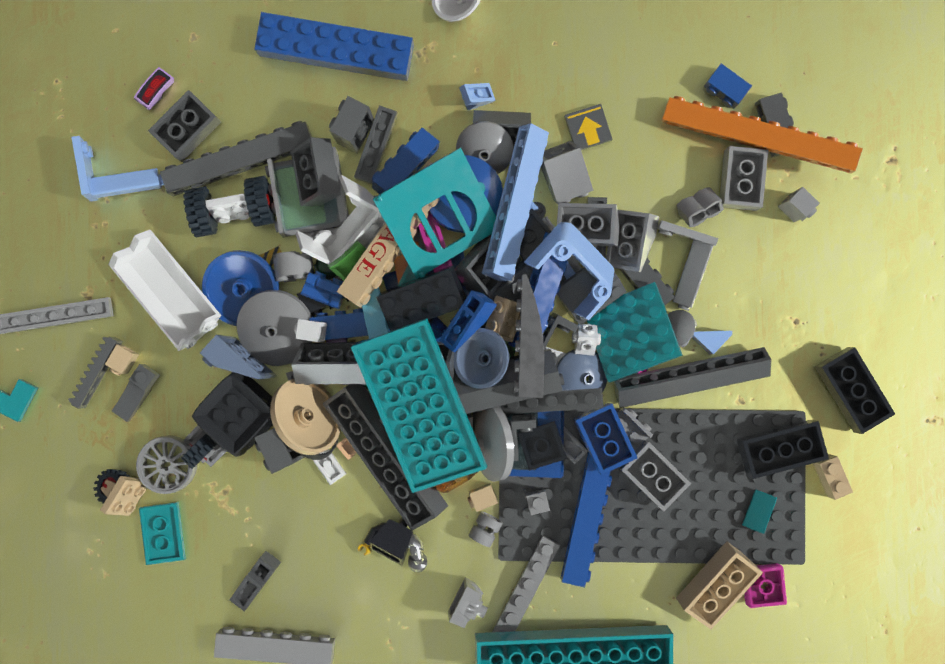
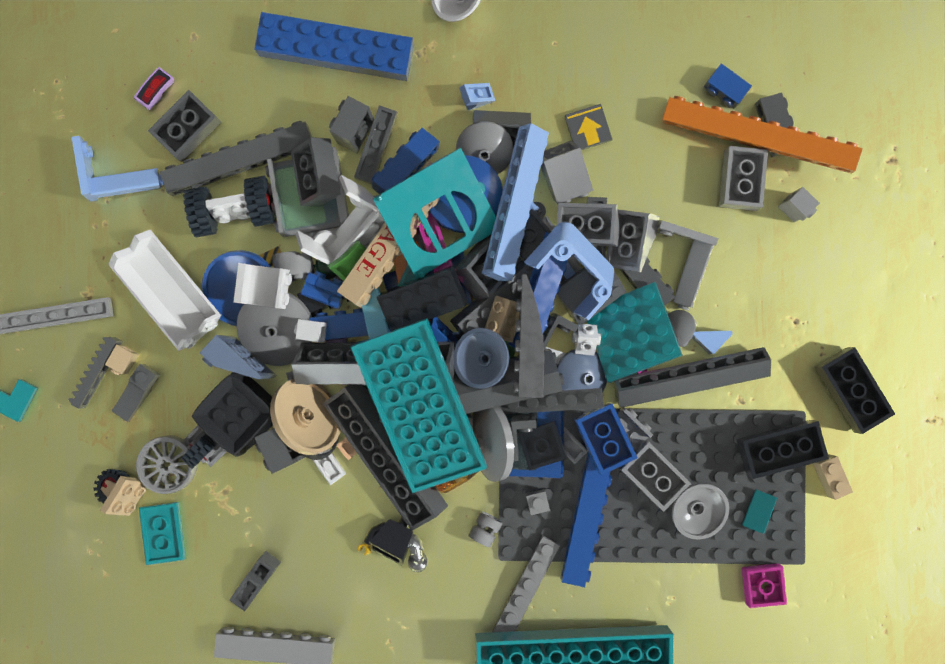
blue slope [439,291,497,352] -> none
light grey brick [448,577,488,628] -> none
tan brick [467,483,498,512] -> none
tan slope [676,542,763,629] -> none
light grey brick [677,187,724,227] -> none
none -> white panel [234,263,292,309]
none -> light grey dish [672,483,729,539]

